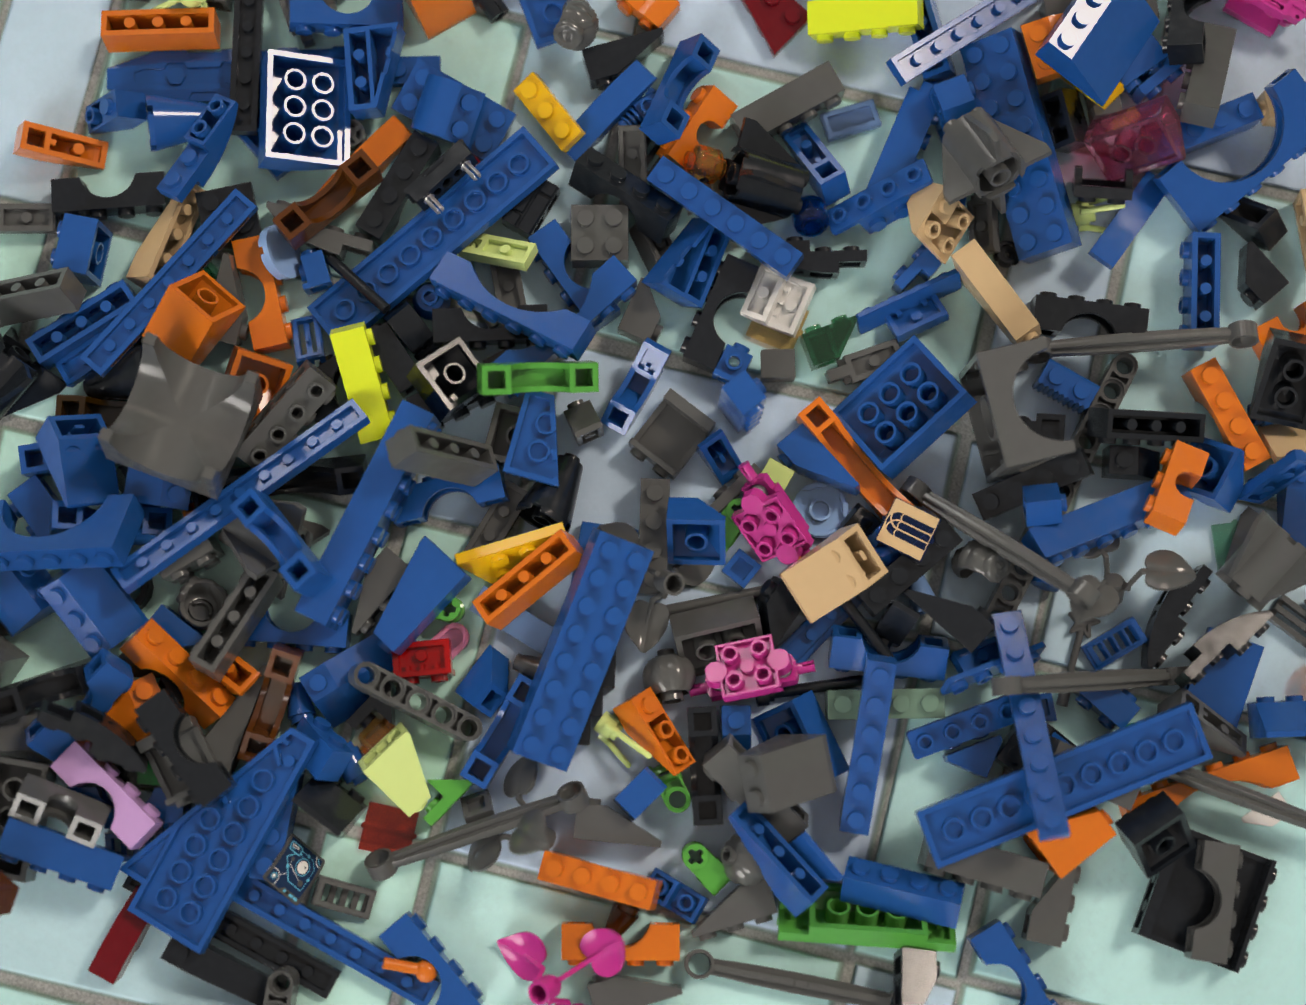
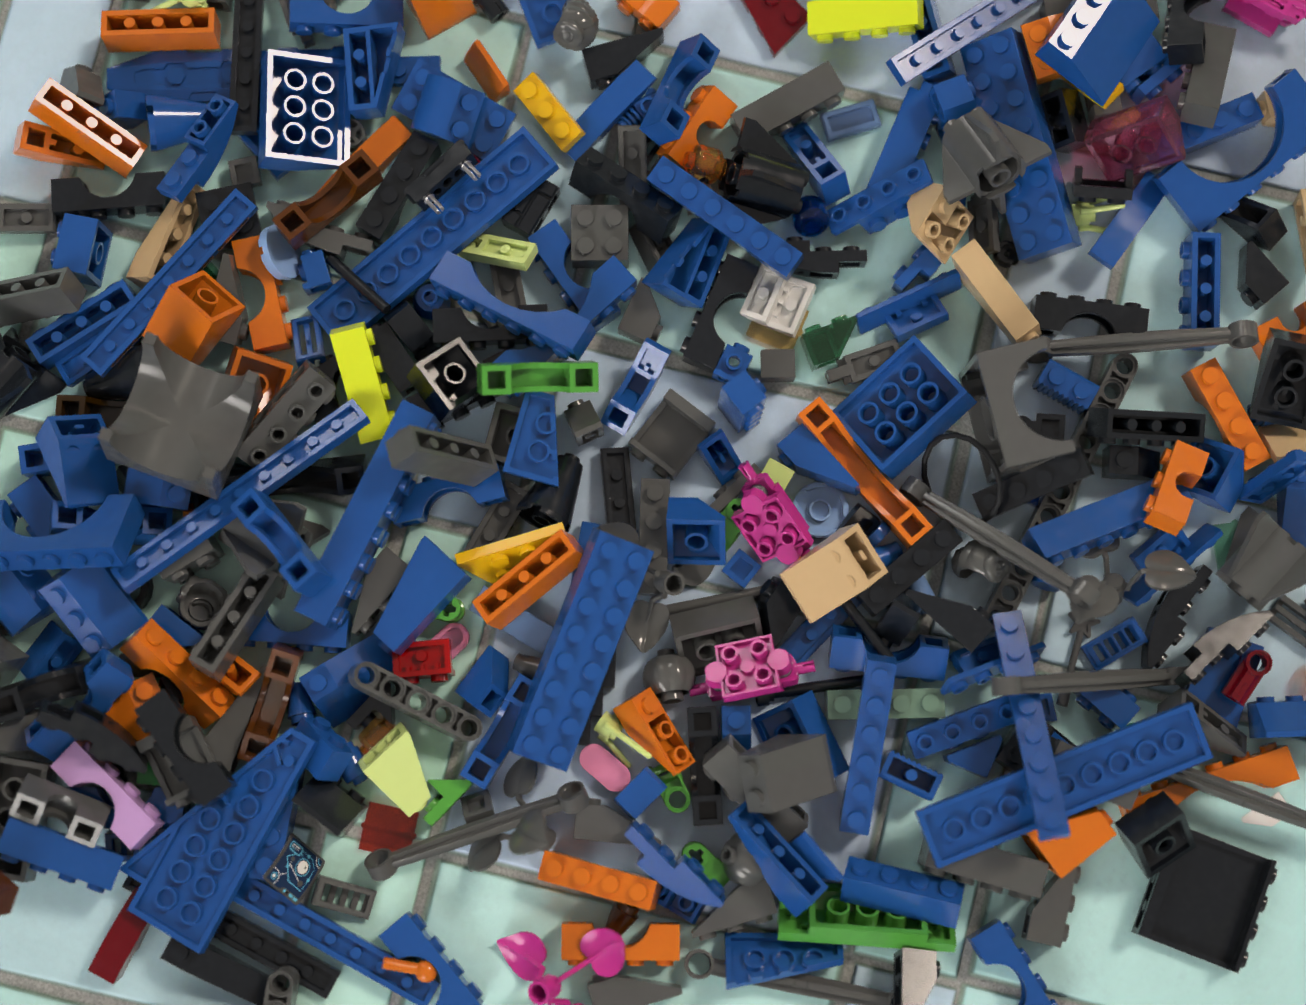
piece [875,497,941,562] -> none
blue brick [1022,483,1067,527] -> none
dark grey arch [1184,839,1243,965] -> none
none -> blue panel [20,620,83,678]
none -> orange brick [28,78,148,178]
none -> dark grey slope [60,64,105,108]
none -> dark grey plate [228,156,263,187]
none -> orange slope [464,39,510,102]
none -> bright pink tile [579,744,631,792]
none -> black tile [599,447,636,530]
none -> blue slope [624,819,726,908]
none -> blue wing [725,933,844,990]
none -> blue brick [878,750,943,801]
none -> black piece [921,432,1003,522]
none -> blue bracket [1123,523,1224,607]
none -> dark red piece [1221,650,1272,706]

